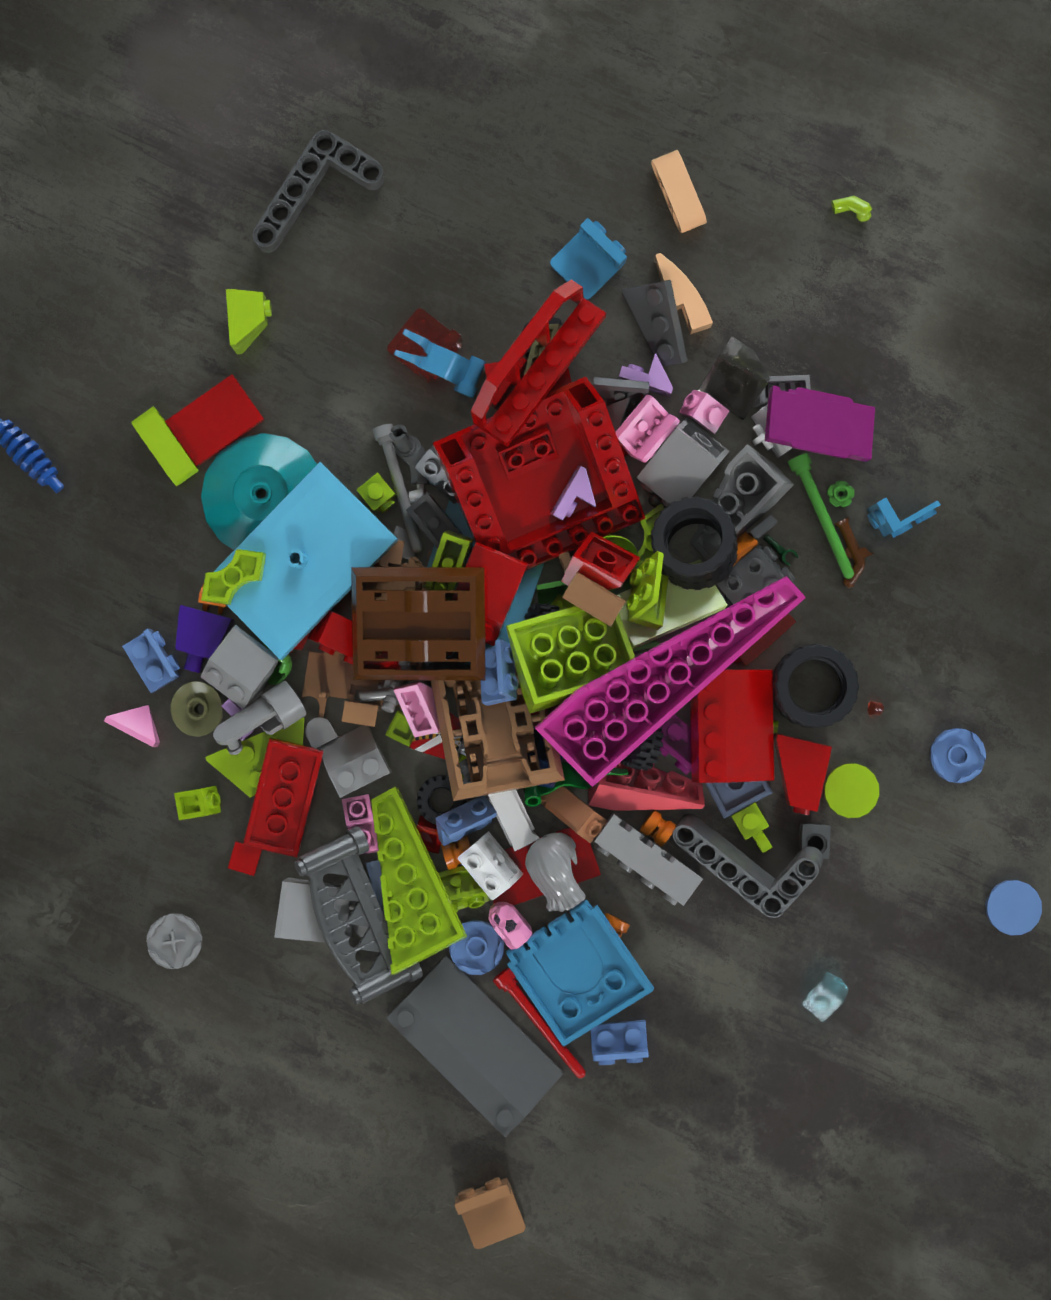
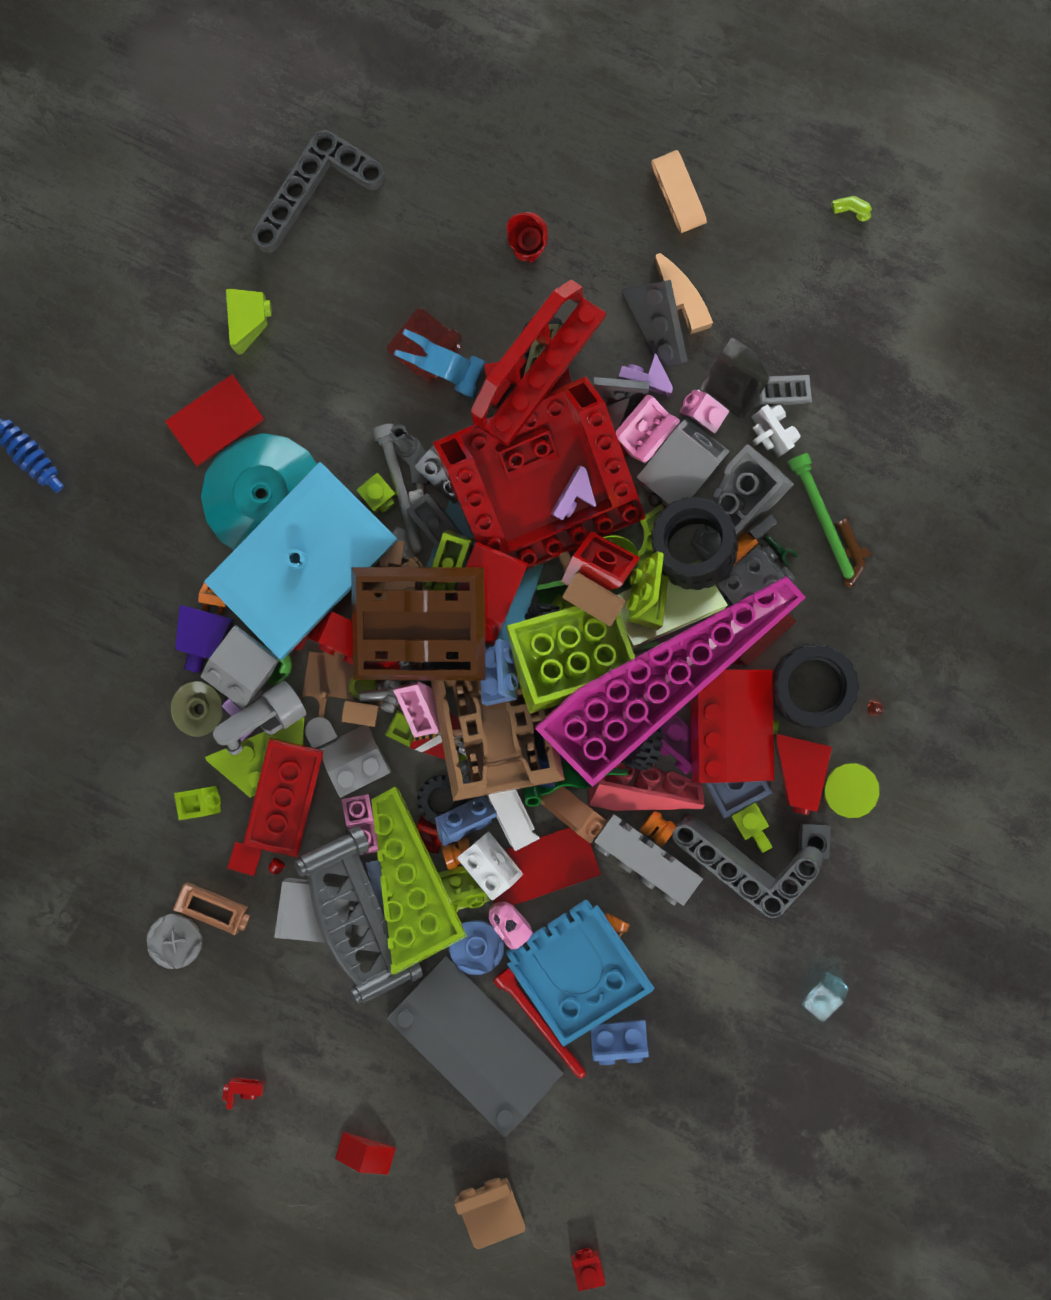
bright pink slope [104,705,160,747] -> none
medium blue bracket [122,628,180,693] -> none
lime beam [131,406,199,486] -> none
lime tile [201,549,266,605] -> none
light grey piece [525,833,585,912] -> none
dark azure bracket [550,218,627,300] -> none
magenta piece [765,386,875,462] -> none
bright green plate [827,480,855,507] -> none
dark azure bracket [867,498,941,538] -> none
medium blue tile [929,728,986,783] -> none
medium blue tile [985,880,1042,935] -> none
none -> nougat window [173,882,250,935]
none -> red bracket [222,1077,266,1110]
none -> red piece [268,858,285,875]
none -> red slope [335,1131,396,1175]
none -> lime tile [349,677,377,700]
none -> red hair [506,212,548,263]
none -> red bracket [571,1248,606,1291]

